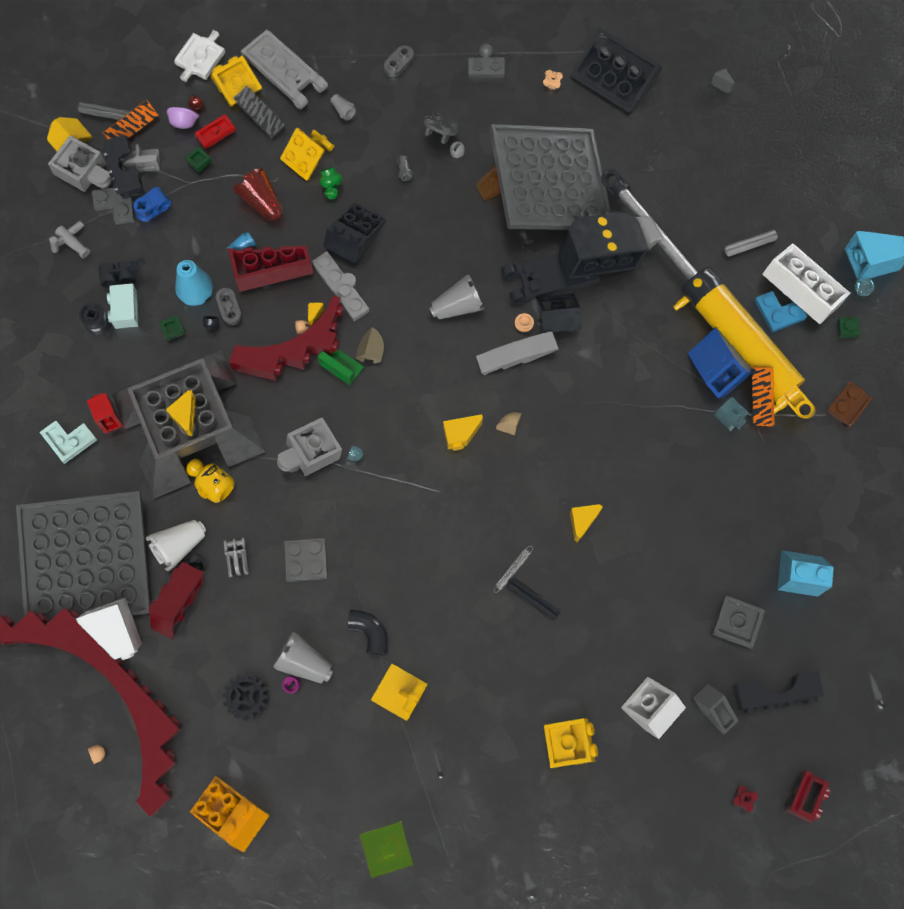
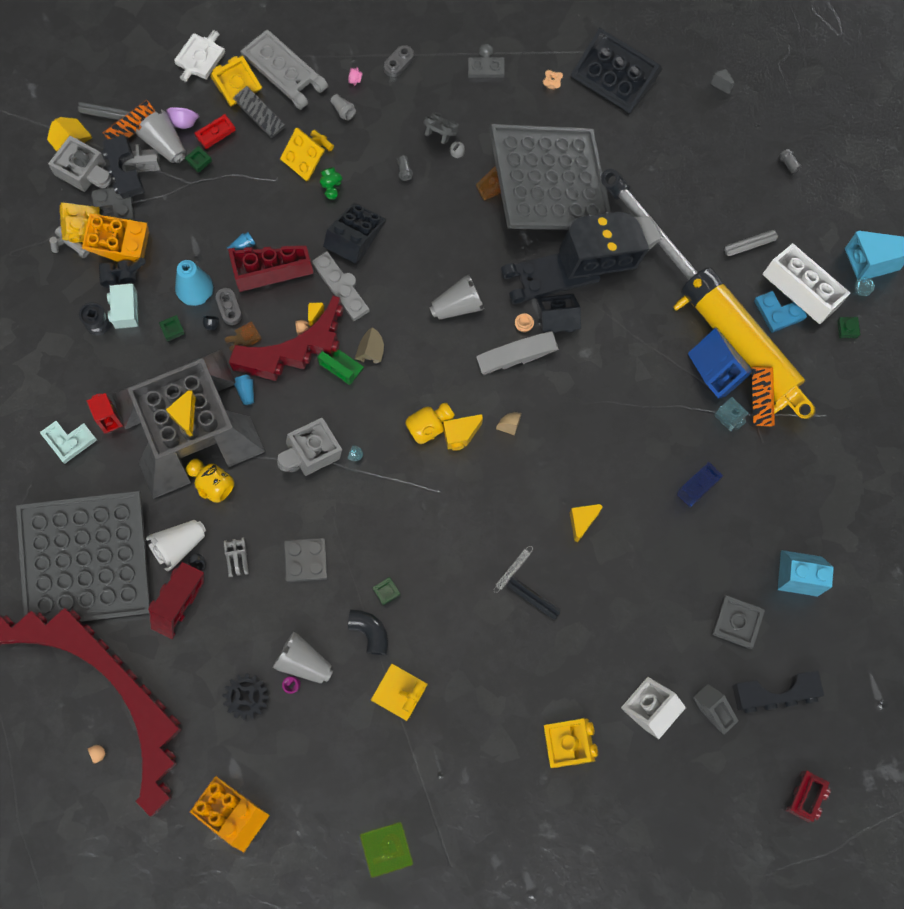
white slope [77,598,142,660] -> none
blue piece [133,187,171,222] -> none
clear red hinge [188,94,204,111] -> none
clear red cone [233,167,283,221] -> none
dark red plate [733,786,758,812] -> none
reddish brown plate [826,381,874,428] -> none
none -> yellow plate [59,202,100,243]
none -> light orange slope [82,213,149,267]
none -> light grey cone [136,110,186,163]
none -> clear orange plate [224,321,262,352]
none -> dark azure cone [234,375,254,405]
none -> bright pink plate [348,67,362,86]
none -> dark green plate [372,577,401,606]
none -> yellow piece [405,403,455,444]
none -> clear blue panel [677,462,723,508]
none -> flat silver pin [779,149,802,174]

